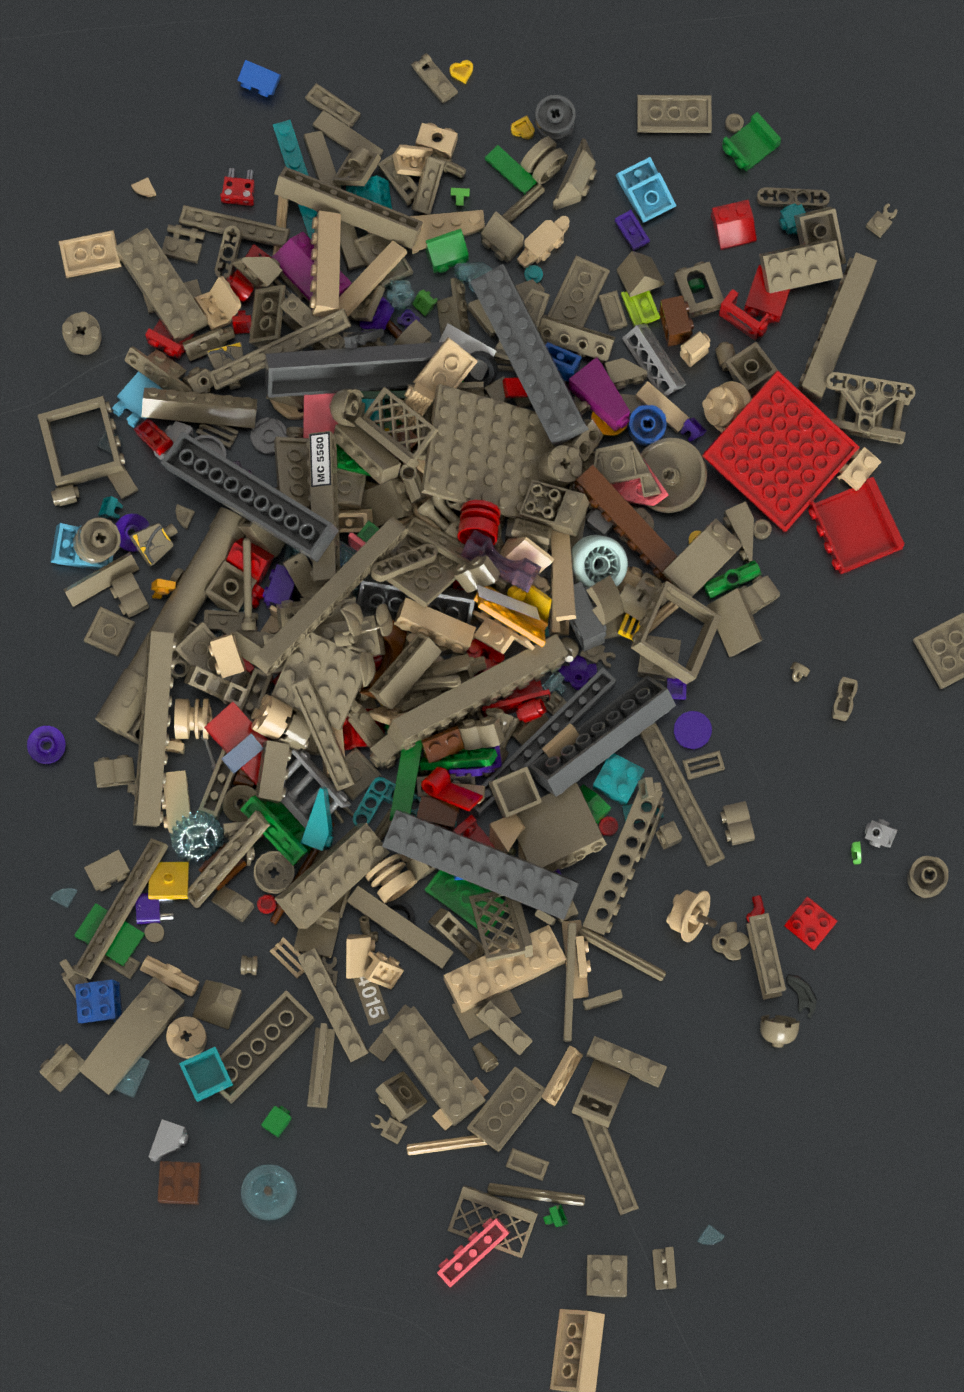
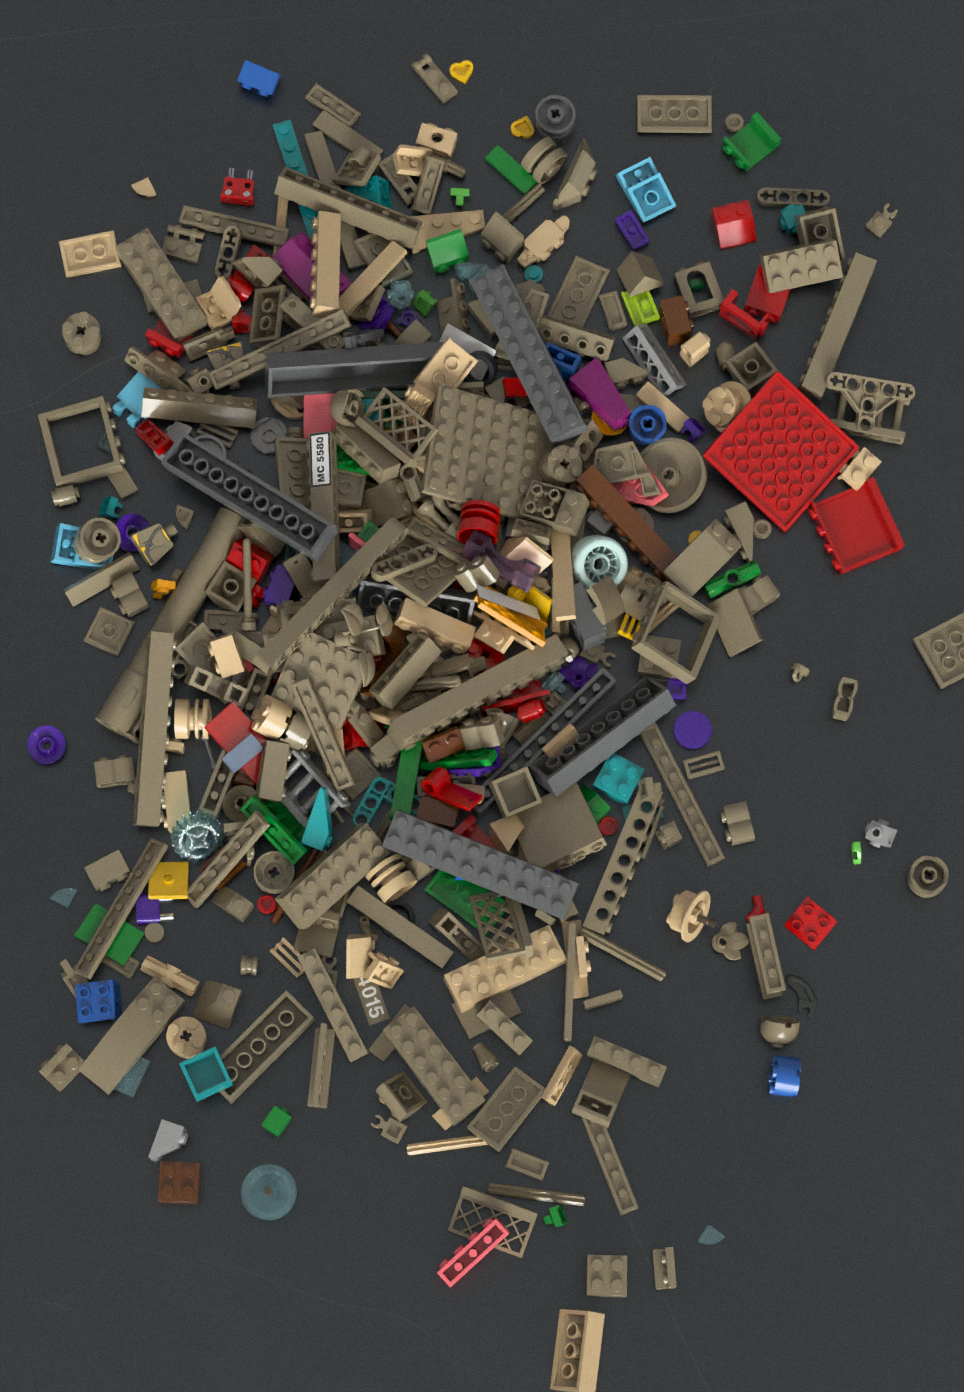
none -> blue brick [768,1055,801,1097]

